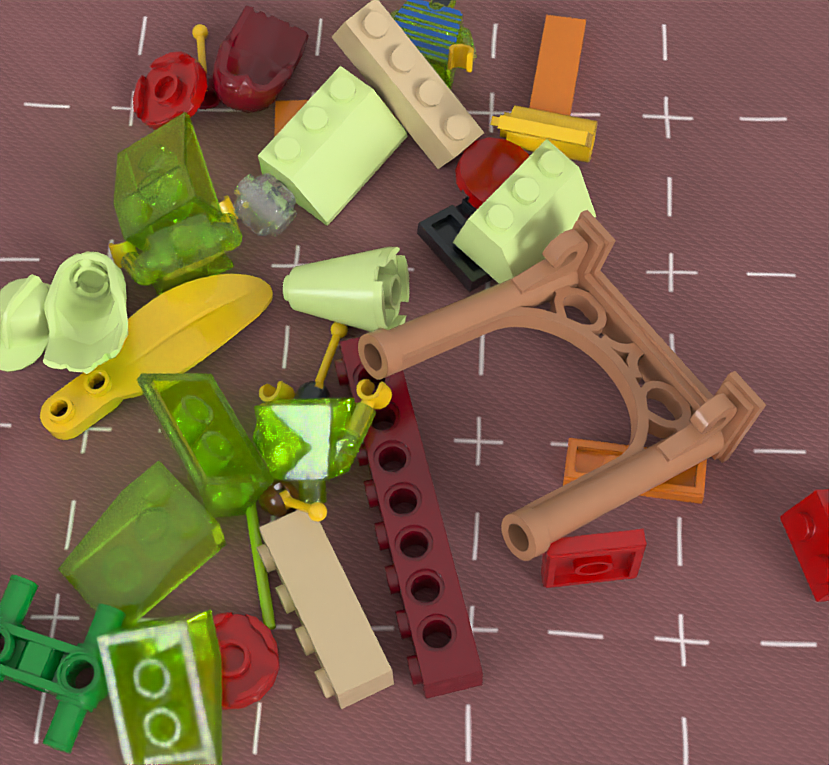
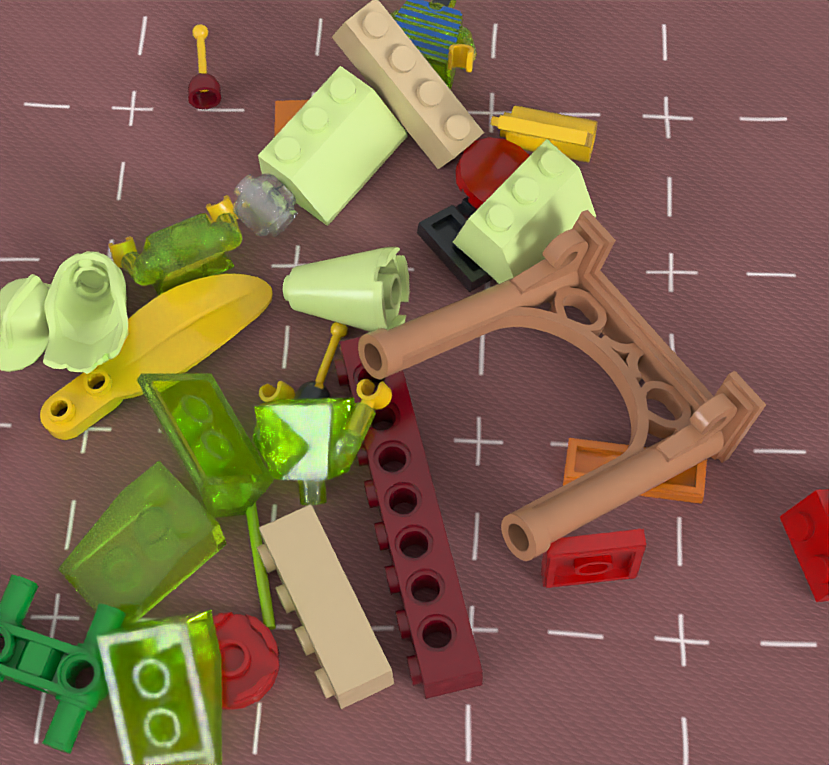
clear neon green slope [113,112,223,257] -> none
red tile [133,51,208,132] -> none
dark red hair [213,5,309,113] -> none
hinge [259,479,327,522] -> none
orange tile [529,15,586,116] -> none

